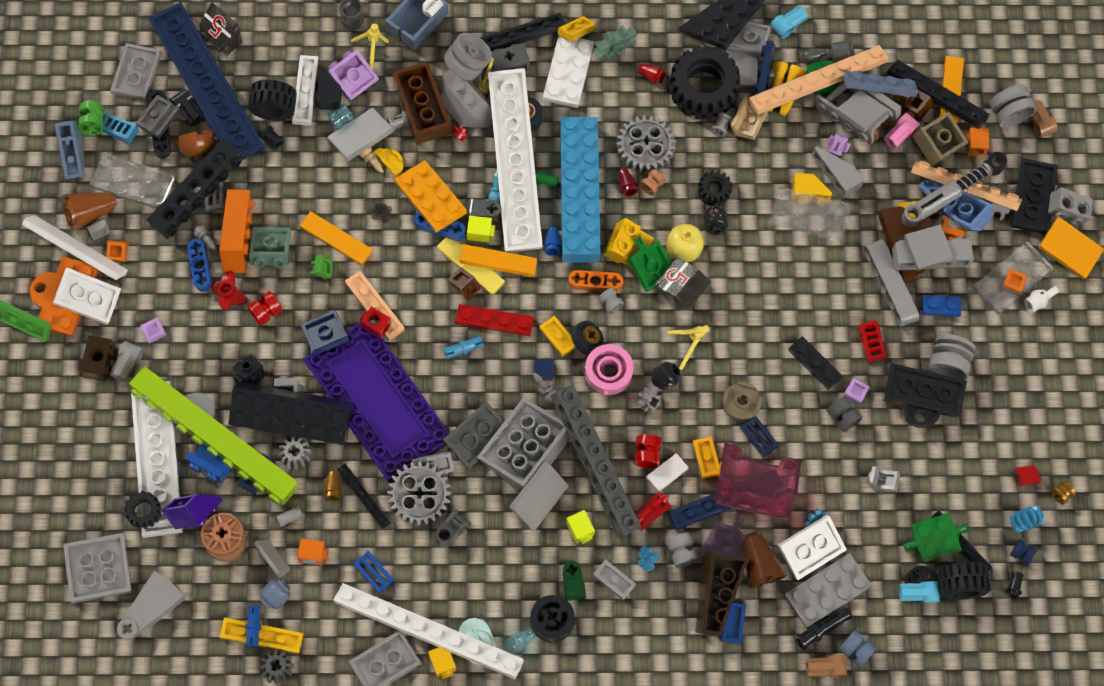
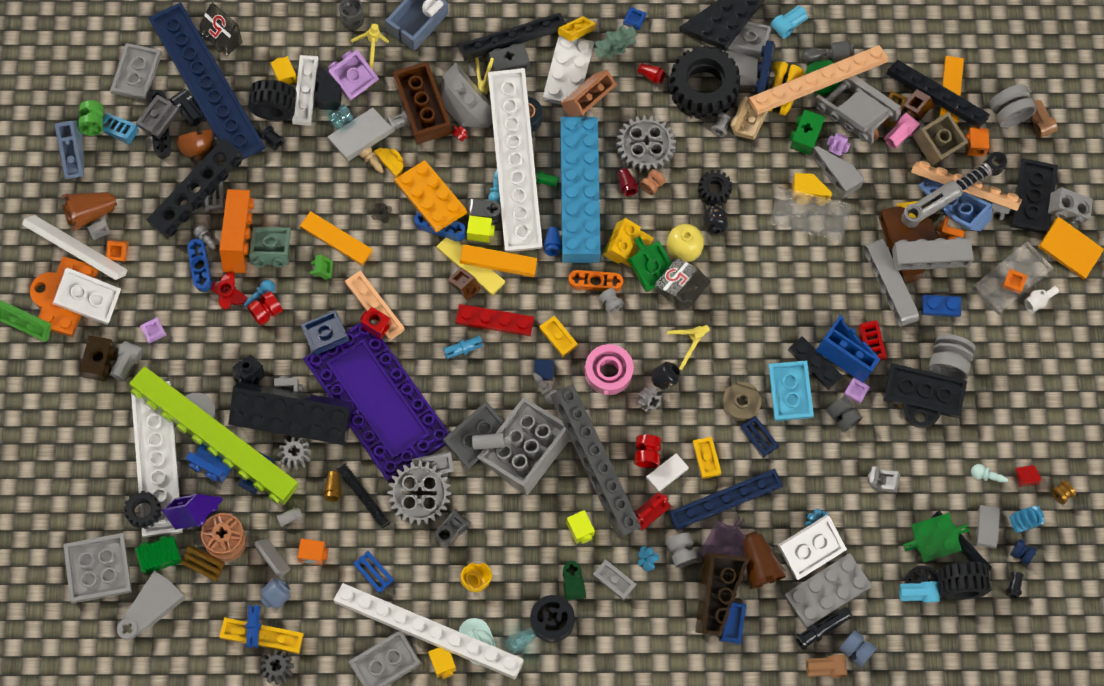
clear plate [89,152,175,209] -> none
light grey wheel [444,33,492,80] -> none
light grey tile [509,461,569,532] -> none
black wheel [571,321,604,355] -> none
clear pink windscreen [713,443,802,519] -> none
sand blue plate [843,71,918,97] -> none
light grey tile [904,224,954,271] -> none
none -> green brick [135,535,182,575]
none -> pearl gold tile [181,545,225,581]
none -> dark azure bar [244,280,275,307]
none -> yellow brick [270,56,297,85]
none -> yellow hair [460,562,492,593]
none -> light grey cylinder [472,433,512,450]
none -> nougat brick [561,70,617,117]
none -> blue tile [623,7,646,31]
none -> medium azure plate [768,361,814,421]
none -> green brick [789,110,825,156]
none -> blue wedge [815,314,880,383]
none -> light aqua bar [971,464,1008,482]
none -> light grey slope [976,505,1000,549]

